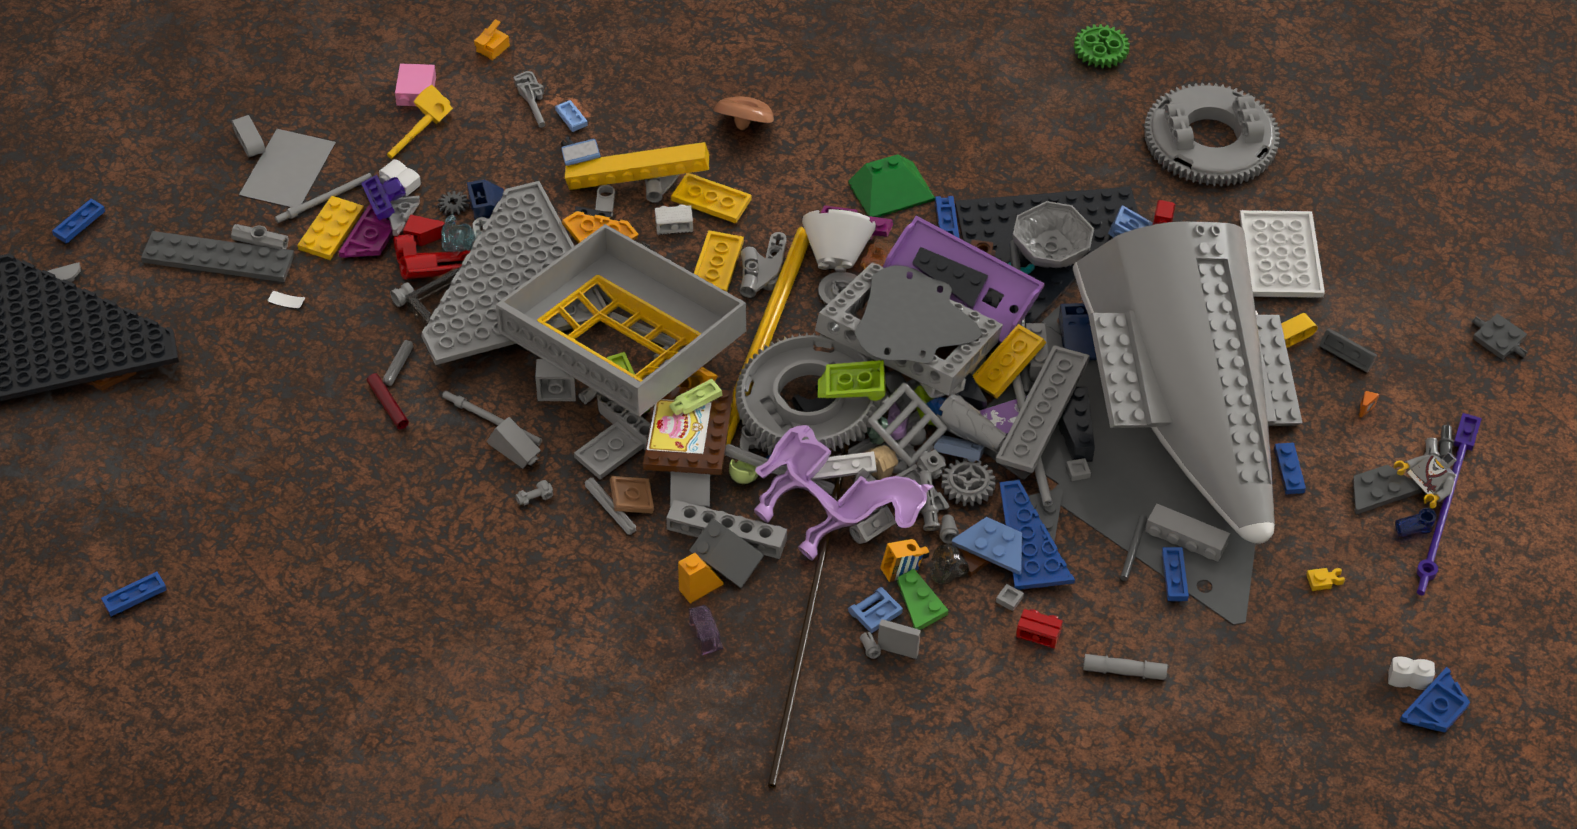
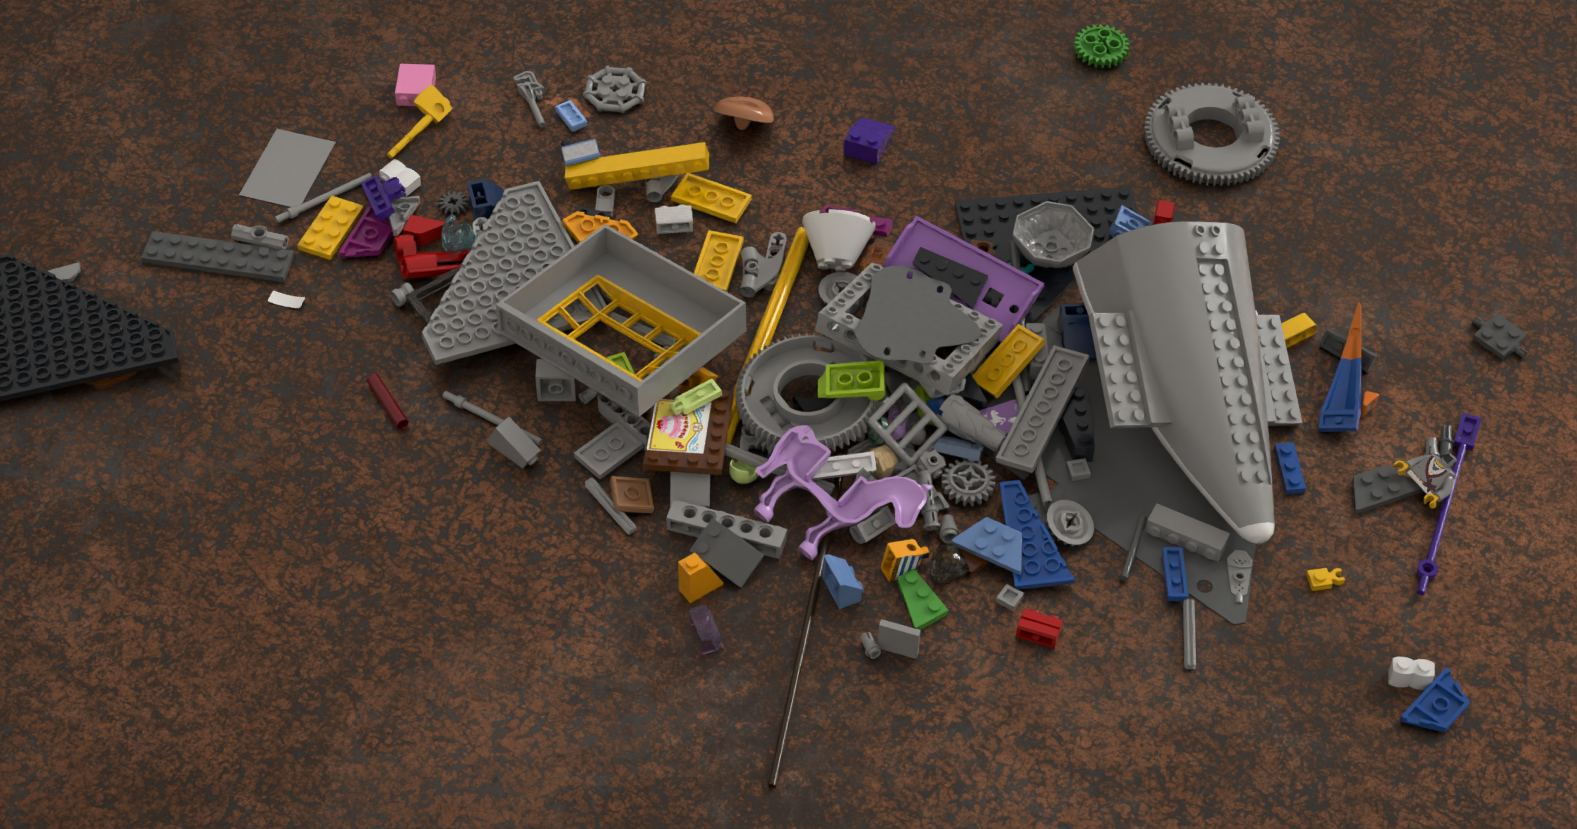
blue plate [52,199,105,244] -> none
blue plate [101,572,167,616] -> none
light grey beam [231,115,266,157] -> none
light grey axle [383,340,413,386] -> none
light orange piece [474,19,510,60] -> none
light grey bar [515,480,553,506] -> none
green slope [848,154,935,217] -> none
medium blue plate [848,587,903,633] -> none
blue plate [935,196,959,238] -> none
light grey piece [1083,654,1168,680] -> none
white plate [1239,210,1325,298] -> none
clear blue piece [1395,508,1436,537] -> none
none -> light grey plate [583,65,647,114]
none -> medium blue slope [823,554,864,609]
none -> dark purple slope [844,117,895,164]
none -> light grey gear [1045,500,1094,546]
none -> light grey axle [1183,599,1196,670]
none -> light grey piece [1226,550,1253,603]
none -> blue plate [1318,302,1361,432]

